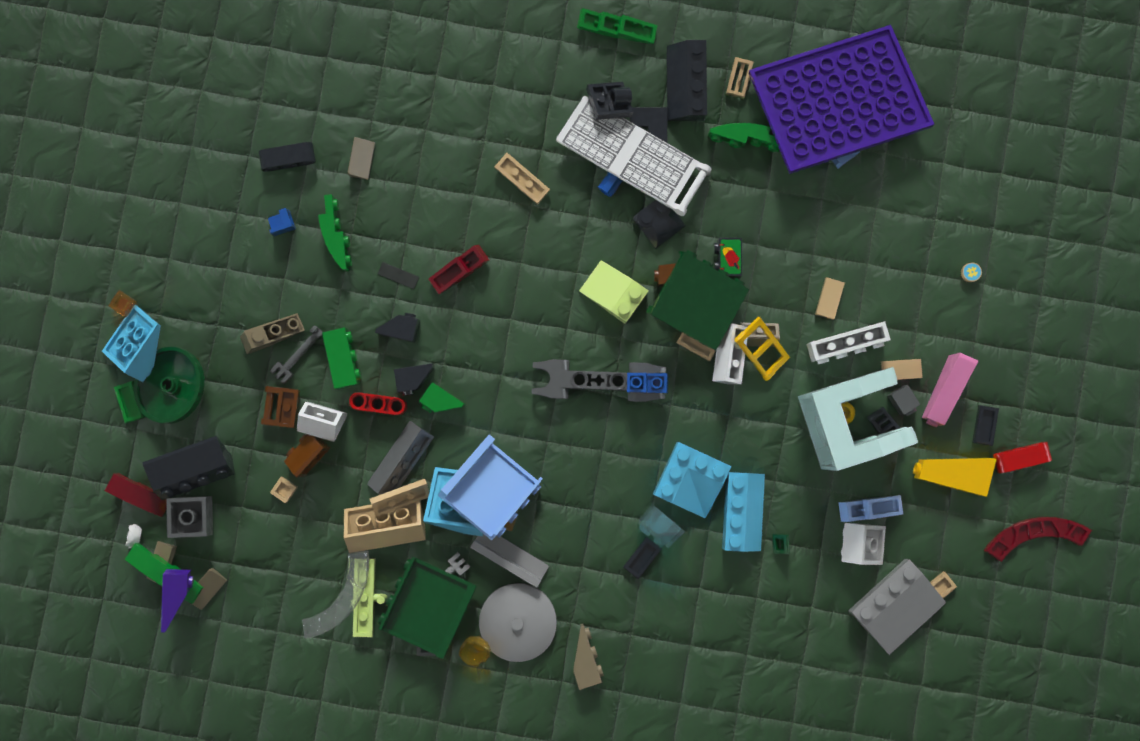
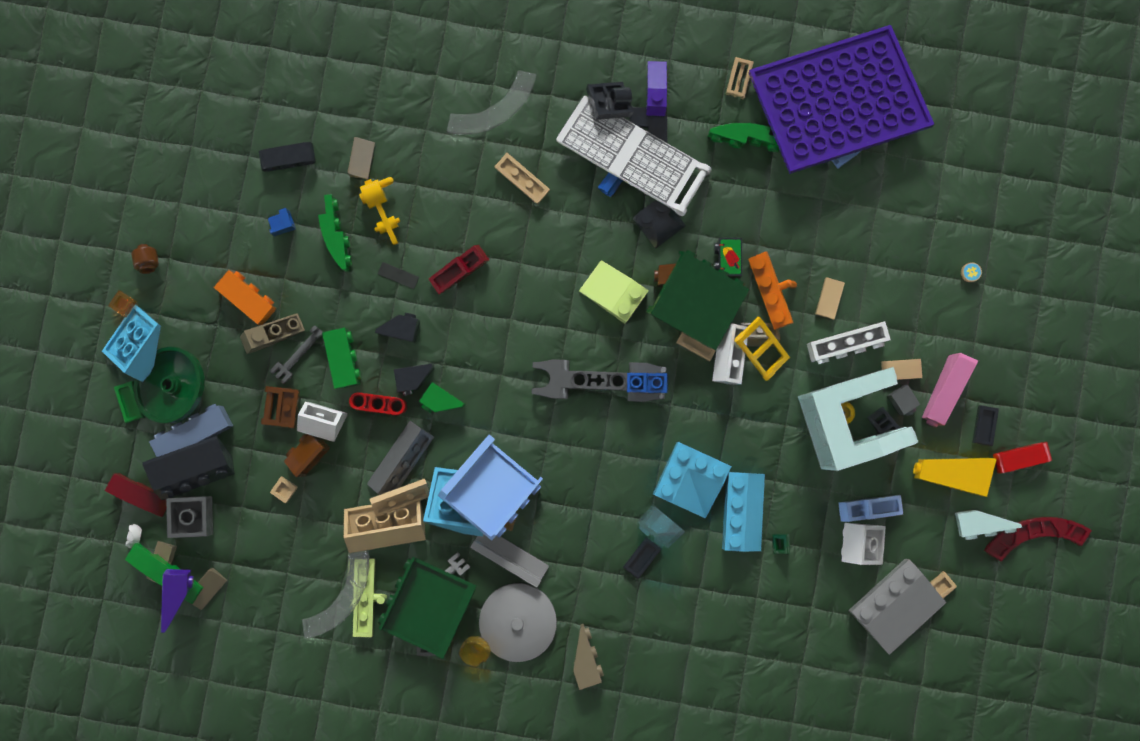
green slope [577,8,658,44] -> none
black slope [667,40,707,121] -> none
none -> reddish brown head [131,244,159,274]
none -> sand blue brick [149,404,233,457]
none -> orange brick [214,270,277,325]
none -> yellow piece [359,177,400,245]
none -> clear tile [447,70,537,135]
none -> dark purple slope [646,61,667,116]
none -> orange plate [748,251,797,330]
none -> light aqua slope [955,510,1022,540]

